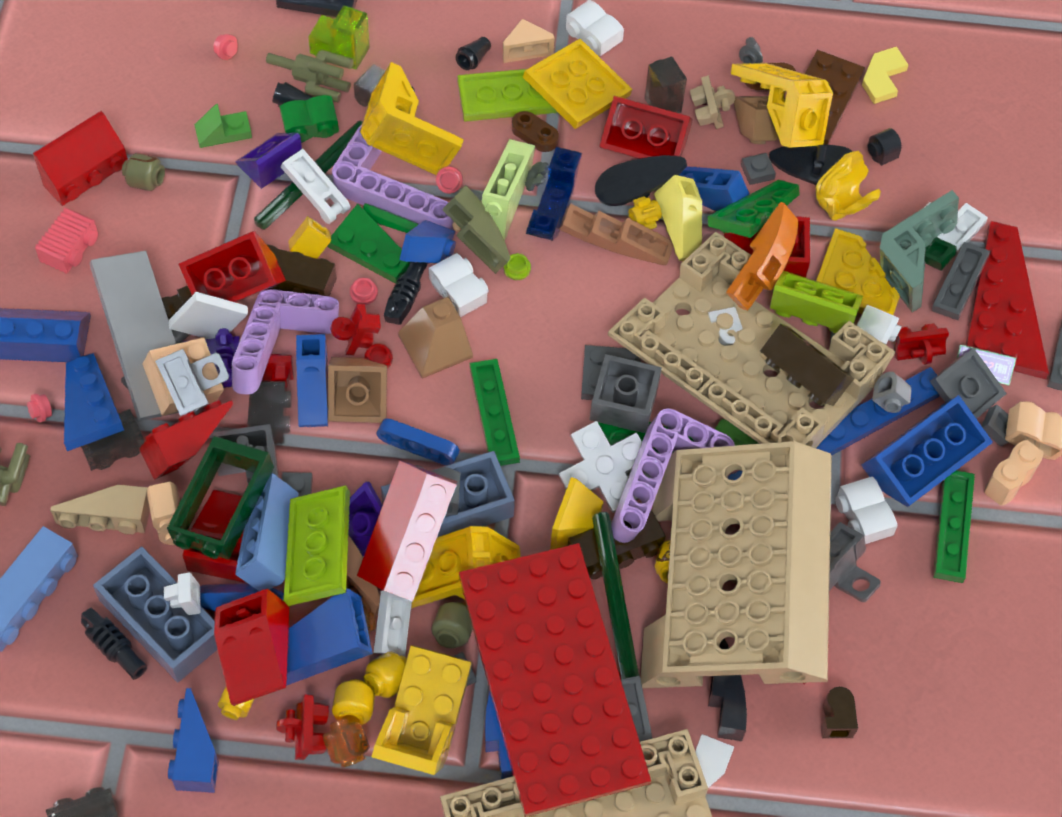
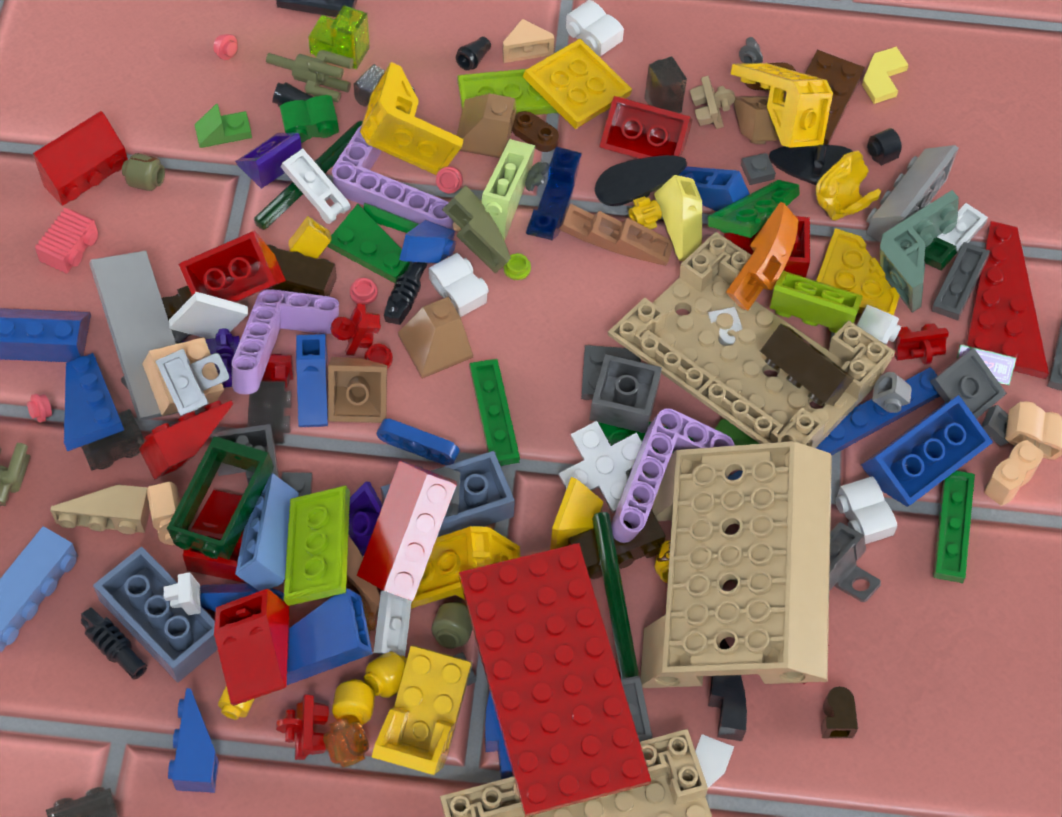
none -> medium nougat slope [456,93,517,158]
none -> light grey slope [866,145,959,242]

